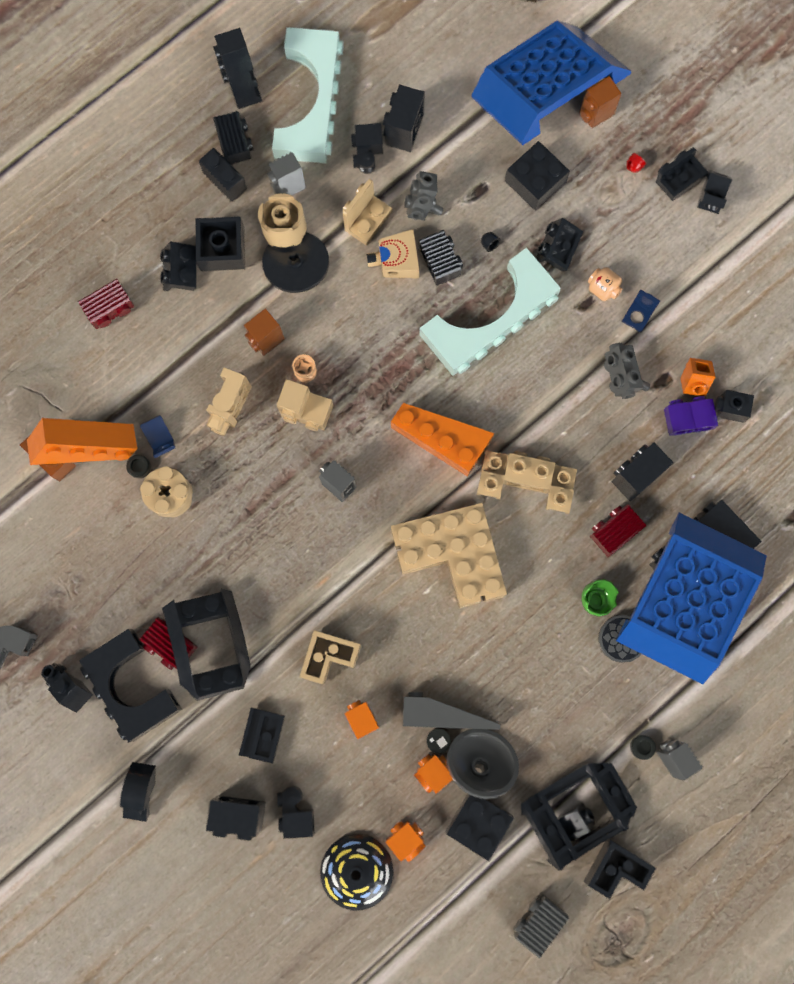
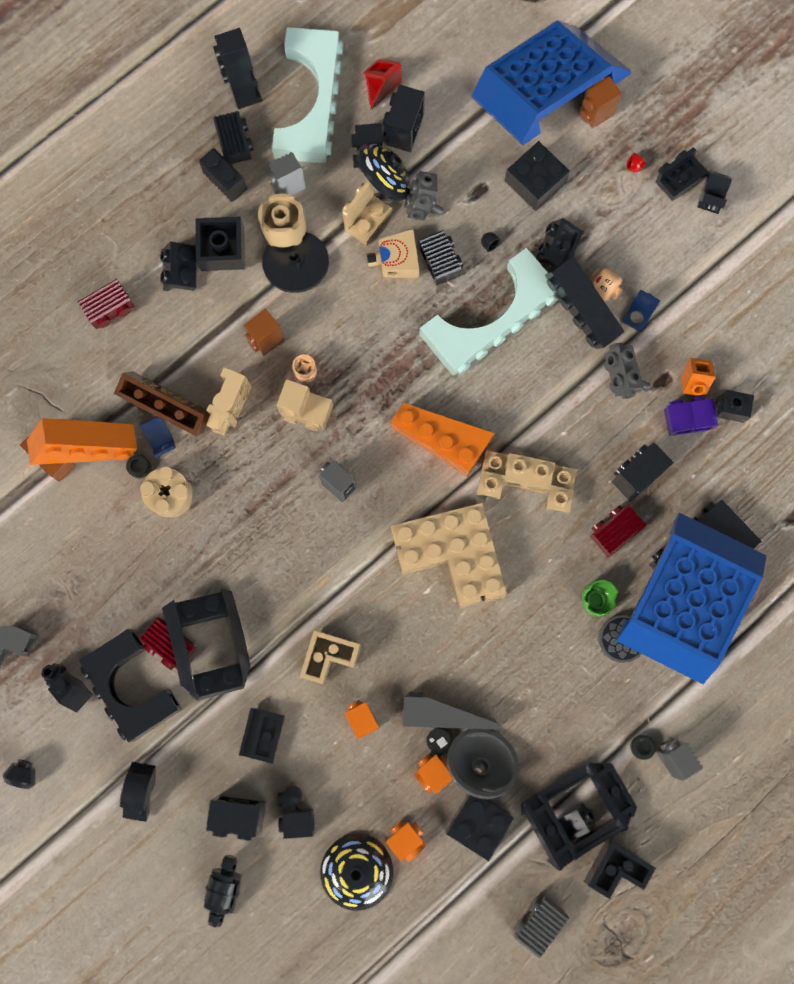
none -> black cone [3,759,36,789]
none -> reddish brown brick [114,371,211,436]
none -> black piece [204,855,242,928]
none -> black dish [357,143,410,201]
none -> red slope [363,59,402,109]
none -> black brick [545,256,625,349]

